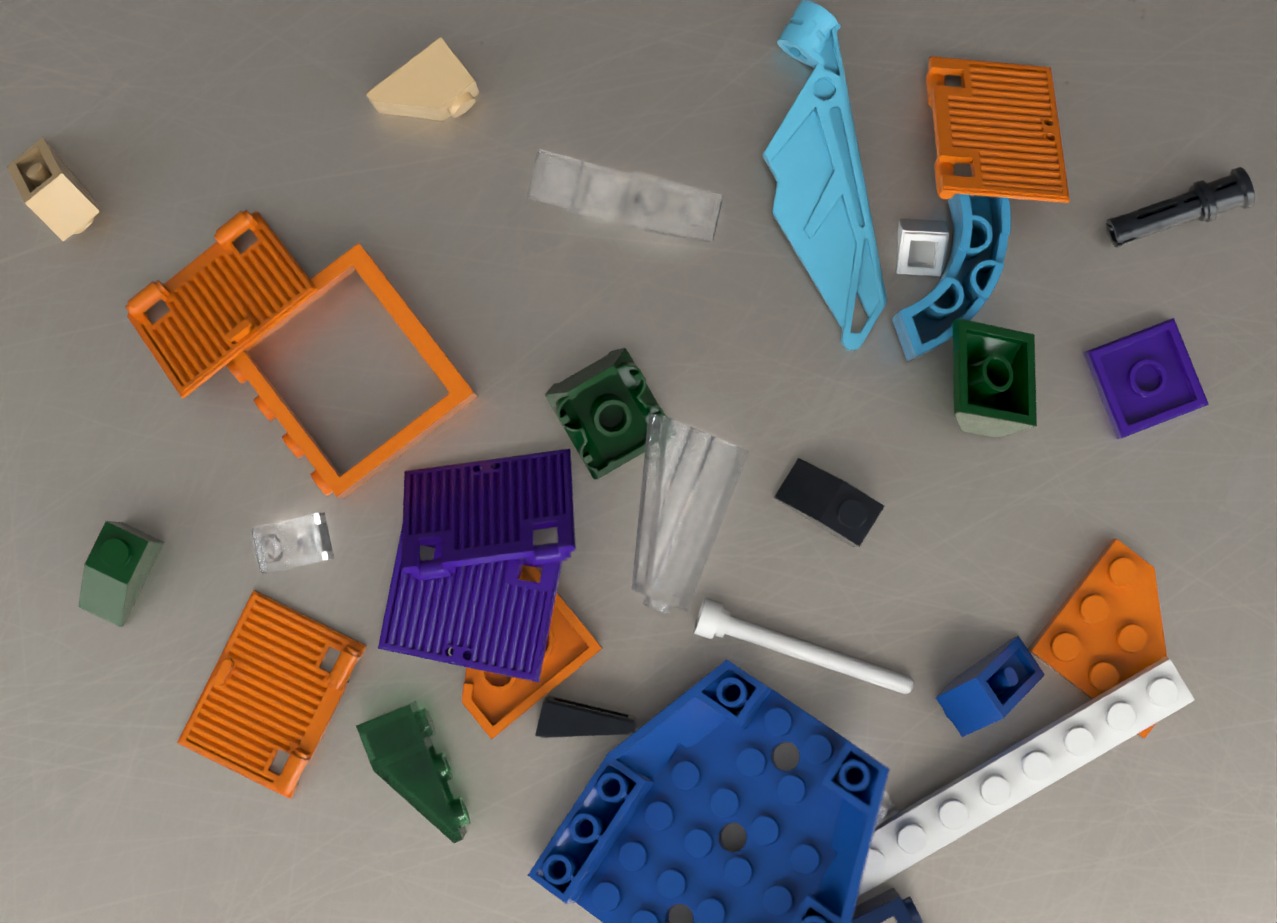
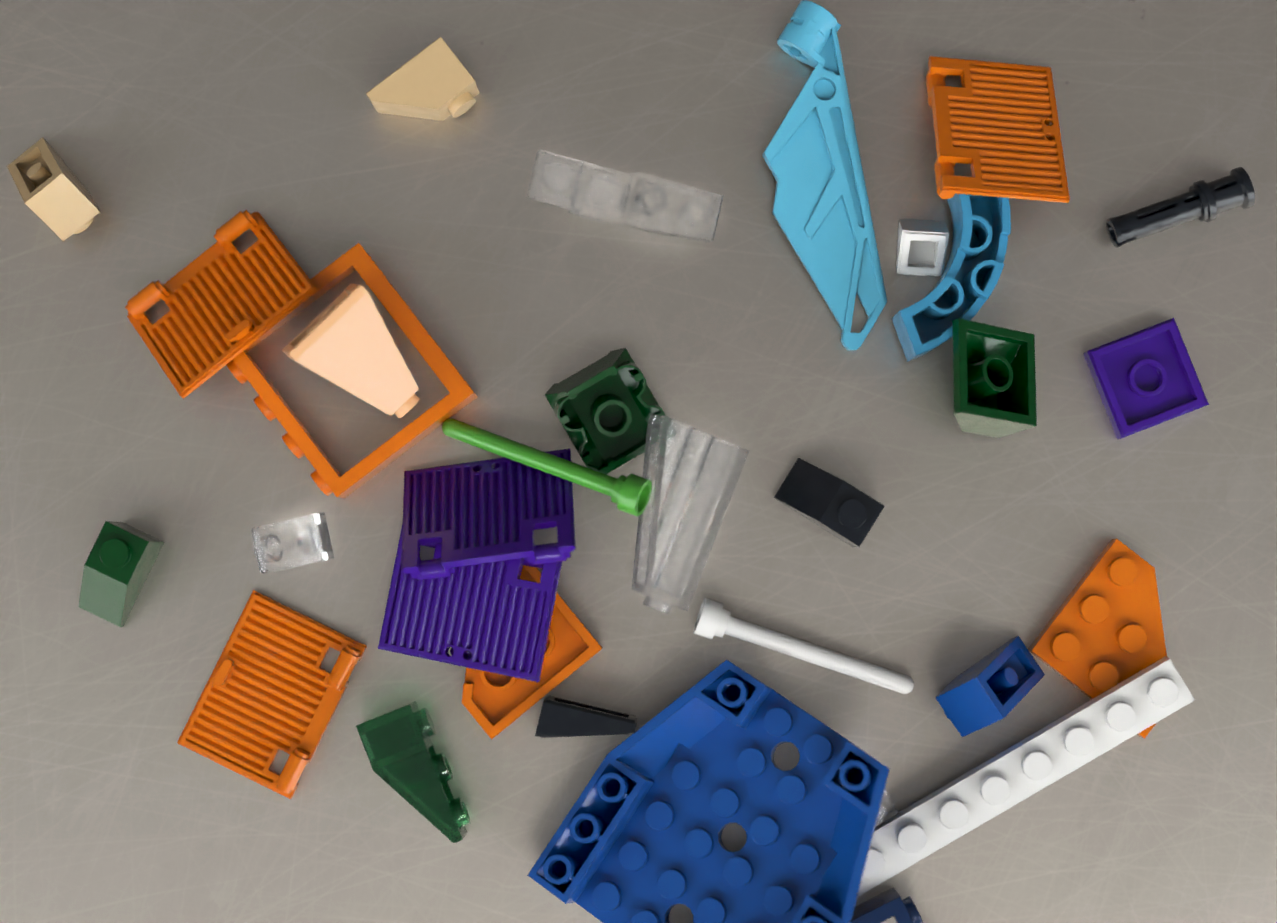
none -> light nougat slope [282,284,420,418]
none -> bright green piece [442,418,652,517]

